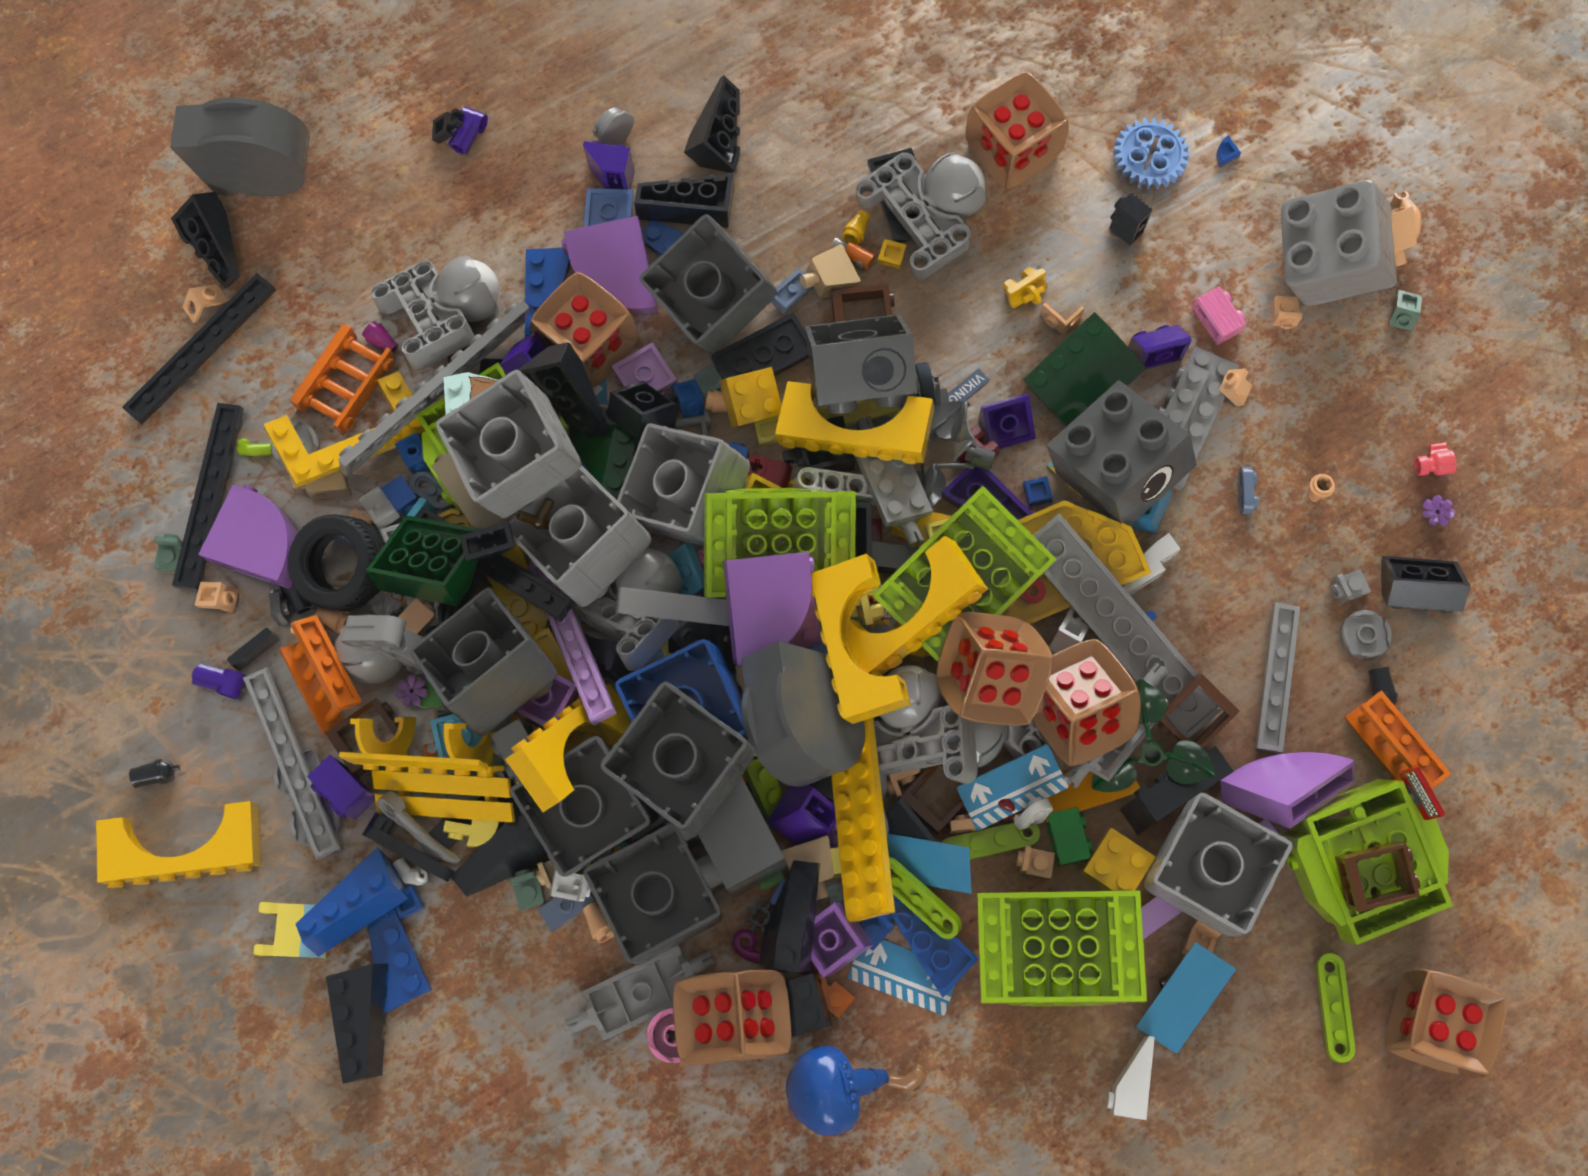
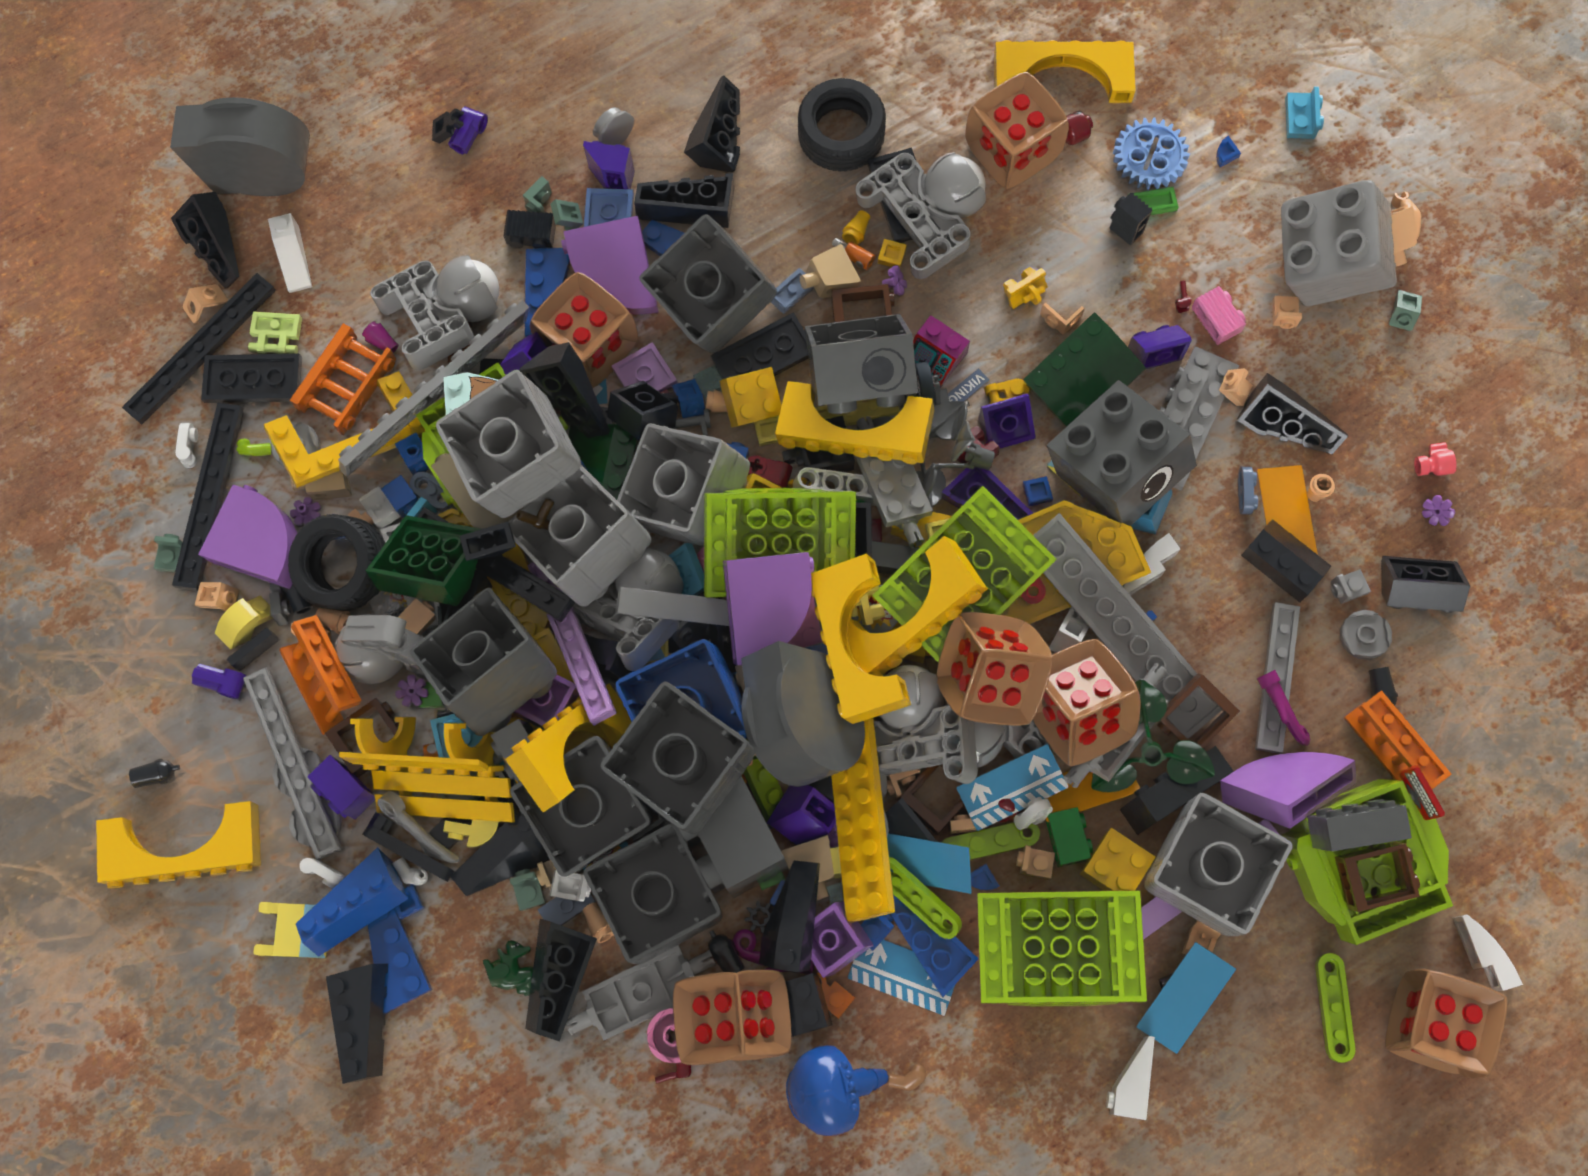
none -> white plate [175,423,198,468]
none -> black plate [201,353,302,403]
none -> light yellow brick [215,596,273,650]
none -> yellowish green plate [248,311,302,354]
none -> white slope [268,213,312,293]
none -> medium lavender plant [290,497,321,527]
none -> white plate [300,858,346,888]
none -> dark green animal [483,940,533,996]
none -> black brick [503,210,556,249]
none -> sand green bracket [523,176,552,213]
none -> black wedge [525,919,597,1042]
none -> sand green bracket [550,199,583,231]
none -> dark red hand [655,1063,691,1084]
none -> black piece [708,930,745,973]
none -> black tyre [798,78,886,172]
none -> medium lavender plant [882,265,907,296]
none -> slope [913,315,970,388]
none -> blue tile [971,864,999,891]
none -> yellow plate [984,379,1029,404]
none -> yellow arch [994,40,1136,103]
none -> dark red head [1065,111,1093,146]
none -> bright green tile [1127,187,1179,215]
none -> dark red hand [1175,280,1192,313]
none -> black wedge [1237,373,1348,454]
none -> black slope [1241,519,1331,603]
none -> light orange sticker [1257,465,1318,555]
none -> magenta plant [1257,670,1311,746]
none -> medium azure bracket [1285,86,1324,139]
none -> dark grey brick [1307,799,1412,851]
none -> white slope [1453,914,1523,992]

